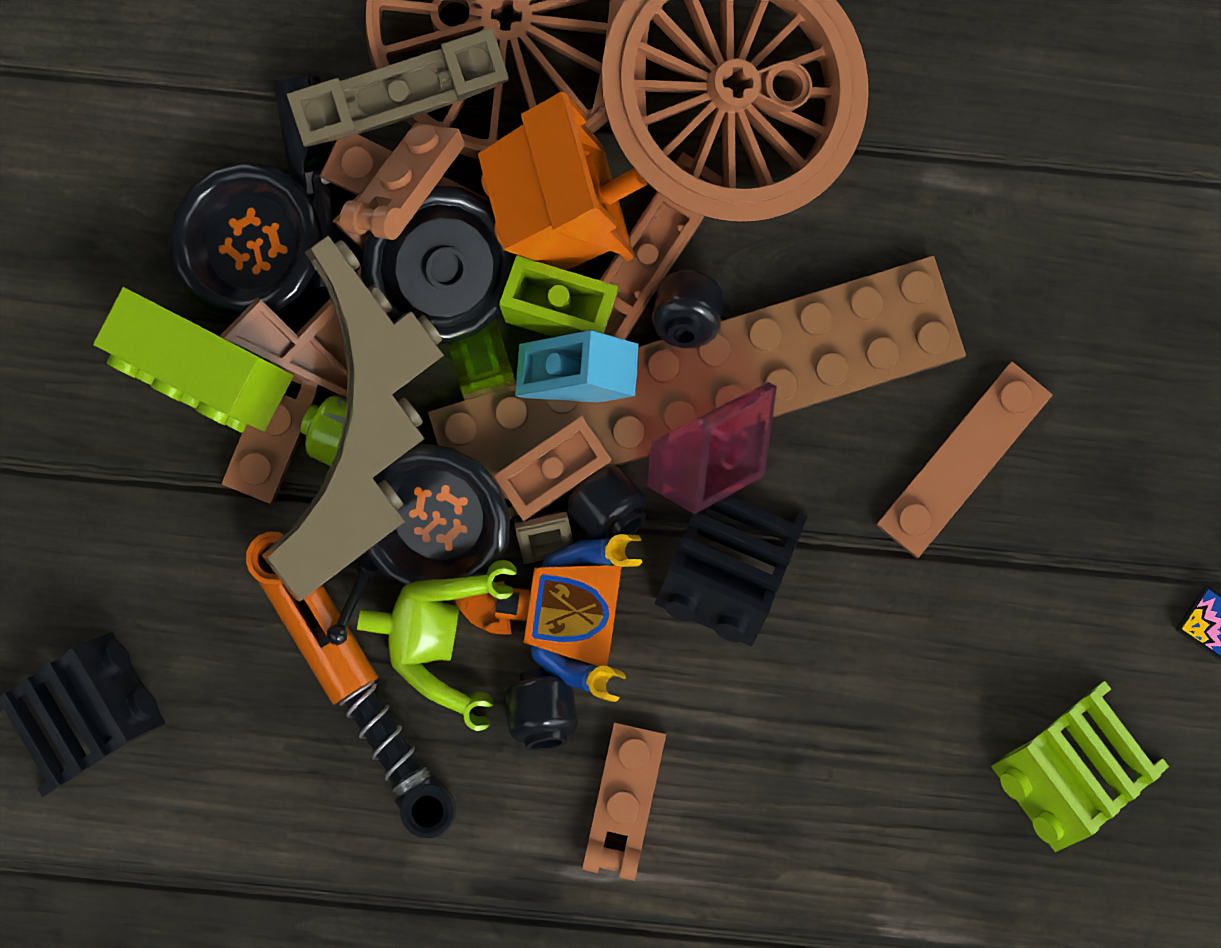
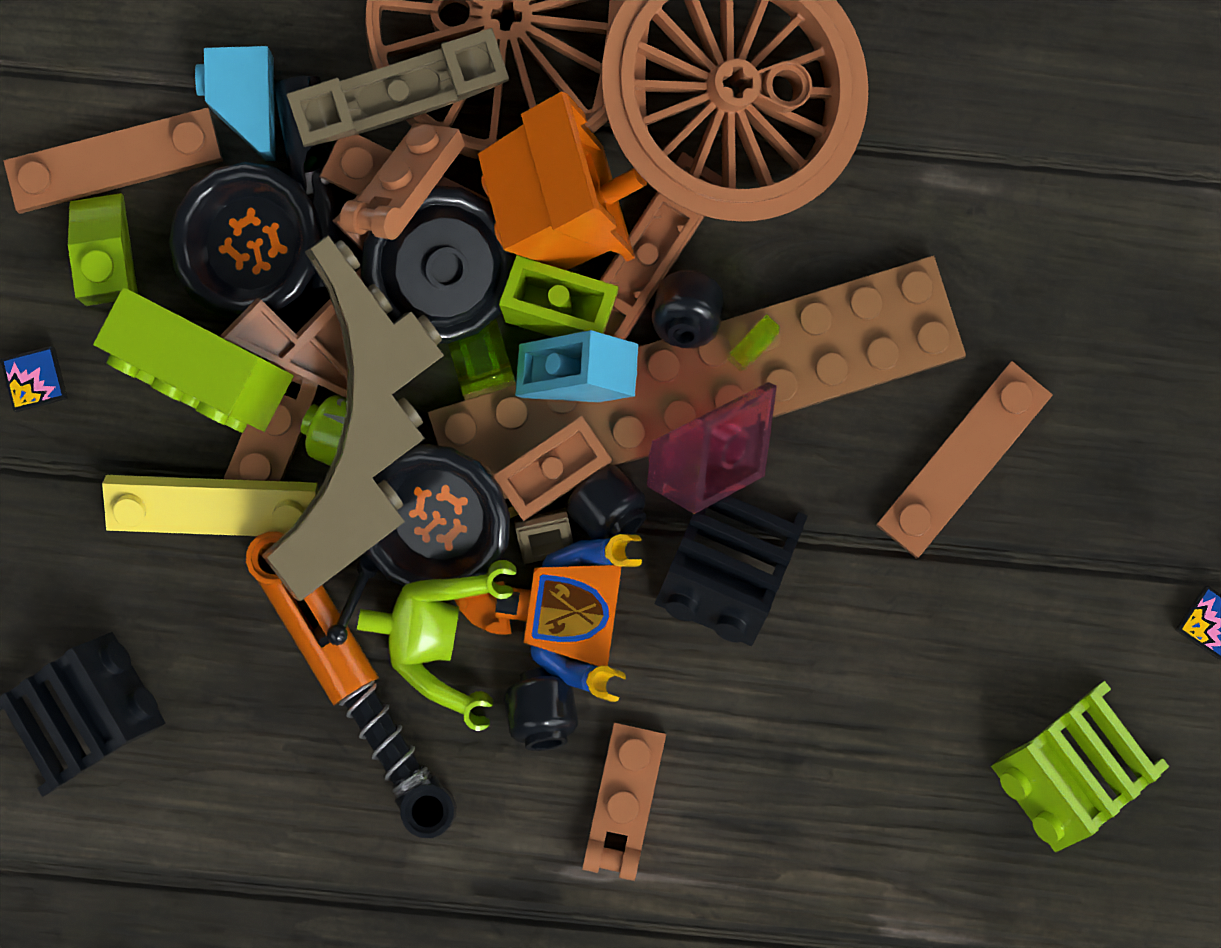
none -> tile [0,346,68,412]
none -> nougat plate [3,108,223,214]
none -> lime slope [68,193,138,306]
none -> light yellow plate [102,475,318,536]
none -> medium azure slope [195,46,276,161]
none -> clear neon green tile [728,314,780,372]

